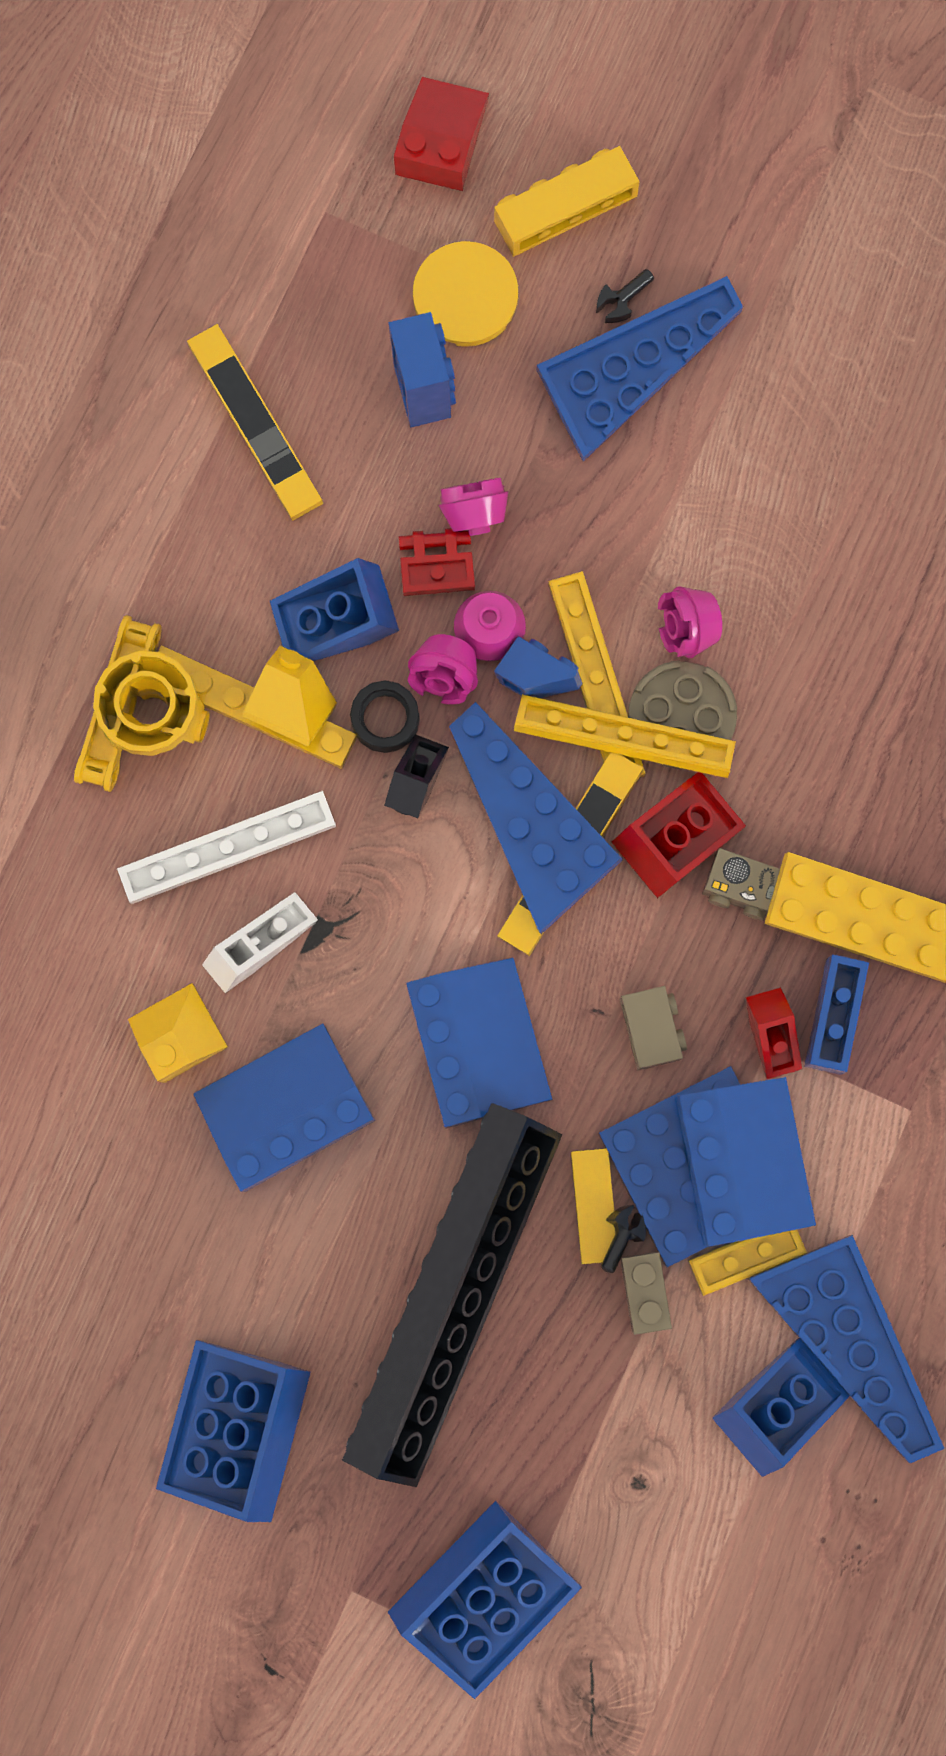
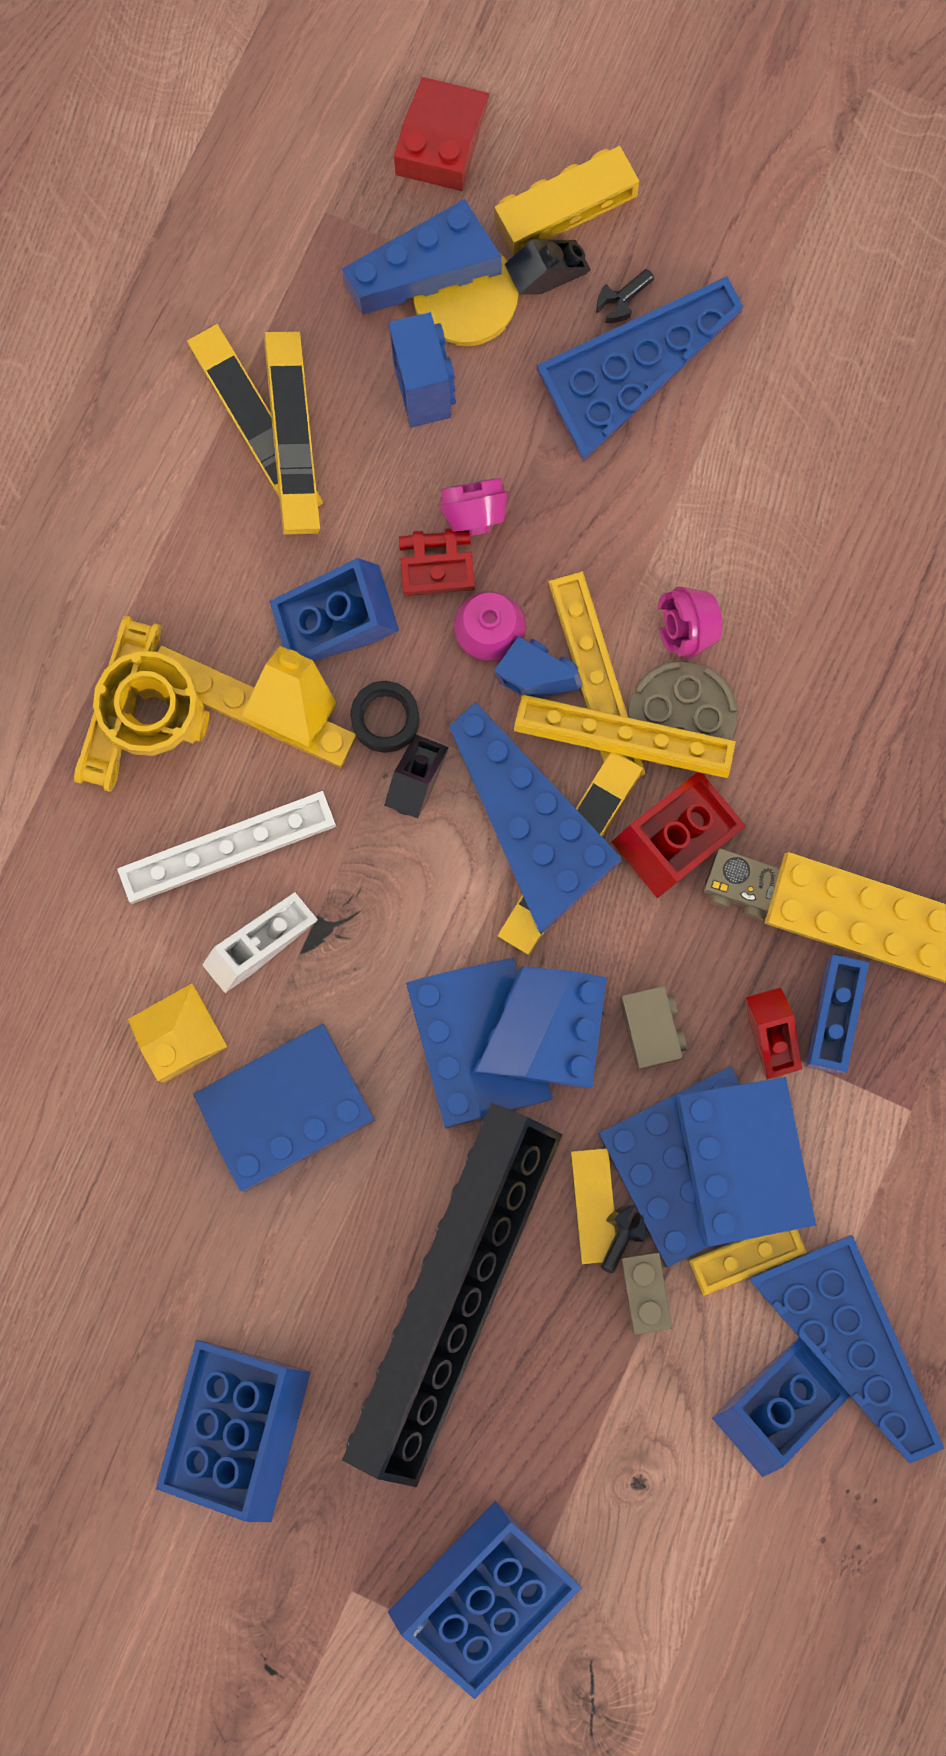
dark pink cone [408,634,478,704] -> none
none -> tile [264,332,320,535]
none -> blue wedge [342,199,502,315]
none -> blue wedge [473,966,607,1088]
none -> black slope [504,239,591,295]

